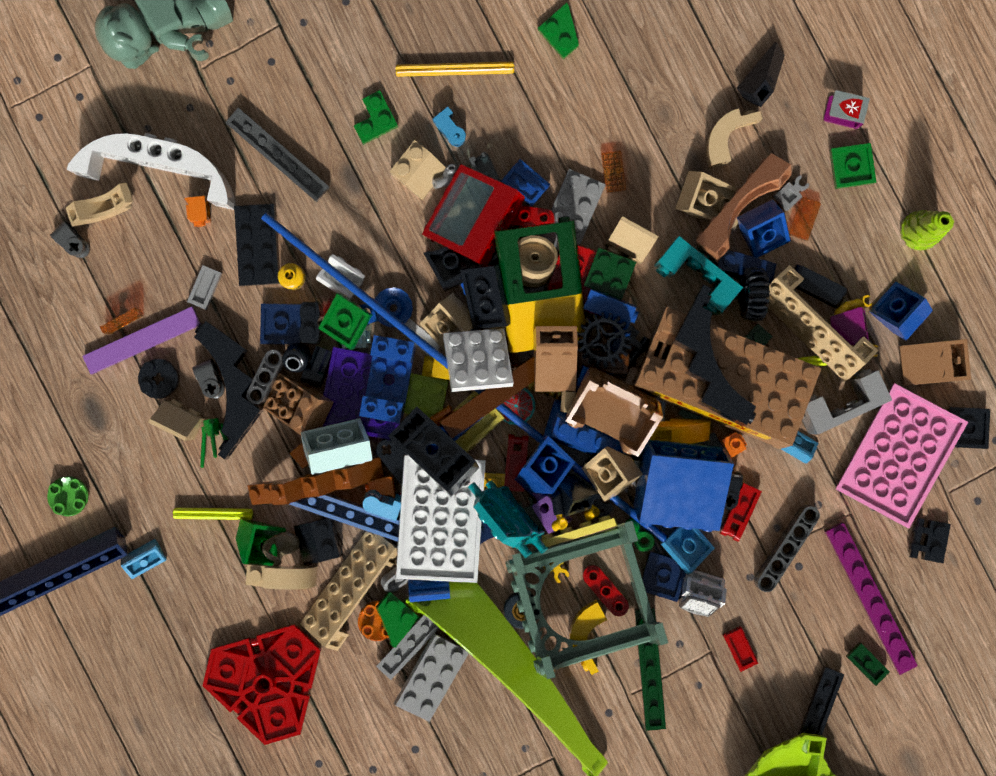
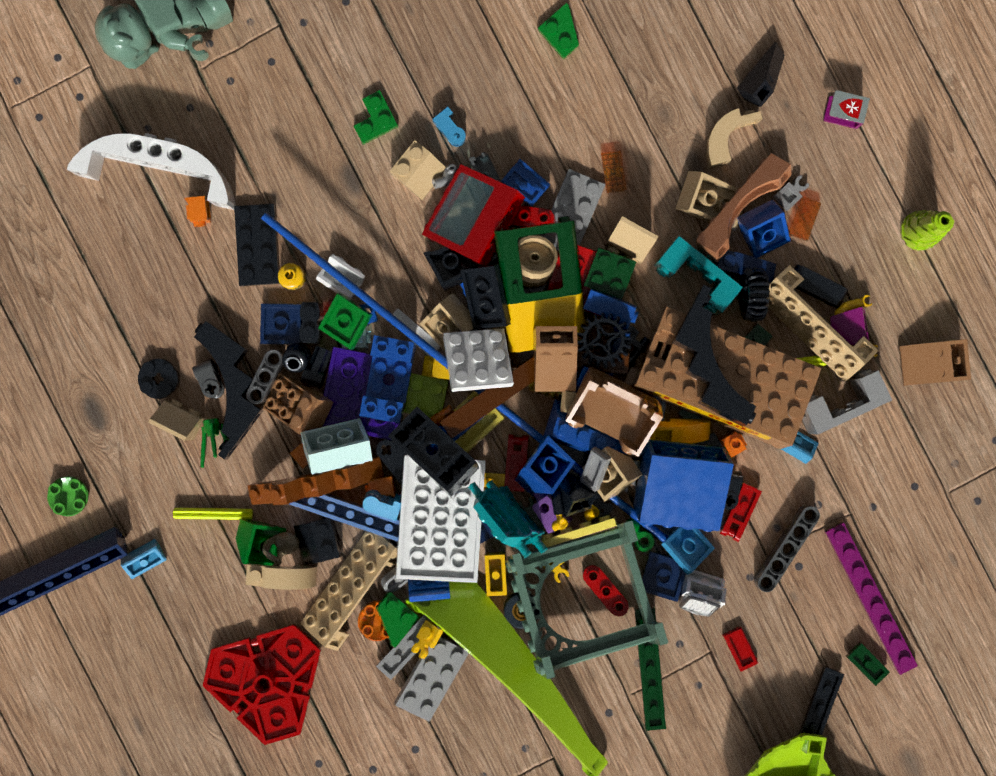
dark grey piece [50,220,90,258] -> none
tan arch [66,183,133,227] -> none
medium lavender tile [82,307,200,374] -> none
clear orange tile [100,308,143,334] -> none
light grey tile [187,265,223,310] -> none
dark grey plate [225,108,330,202] -> none
blue dish [375,287,413,328] -> none
yellow axle [395,62,514,77] -> none
red tile [497,388,535,425] -> none
yellow arch [569,600,607,675] -> none
green plate [829,143,877,189] -> none
bright pink plate [835,383,968,529] -> none
blue slope [869,282,933,340] -> none
black plate [909,518,951,564] -> none
black plate [947,407,990,449] -> none
none -> yellow plate [411,620,444,659]
none -> yellow brick [484,552,507,596]
none -> light grey tile [580,447,611,492]

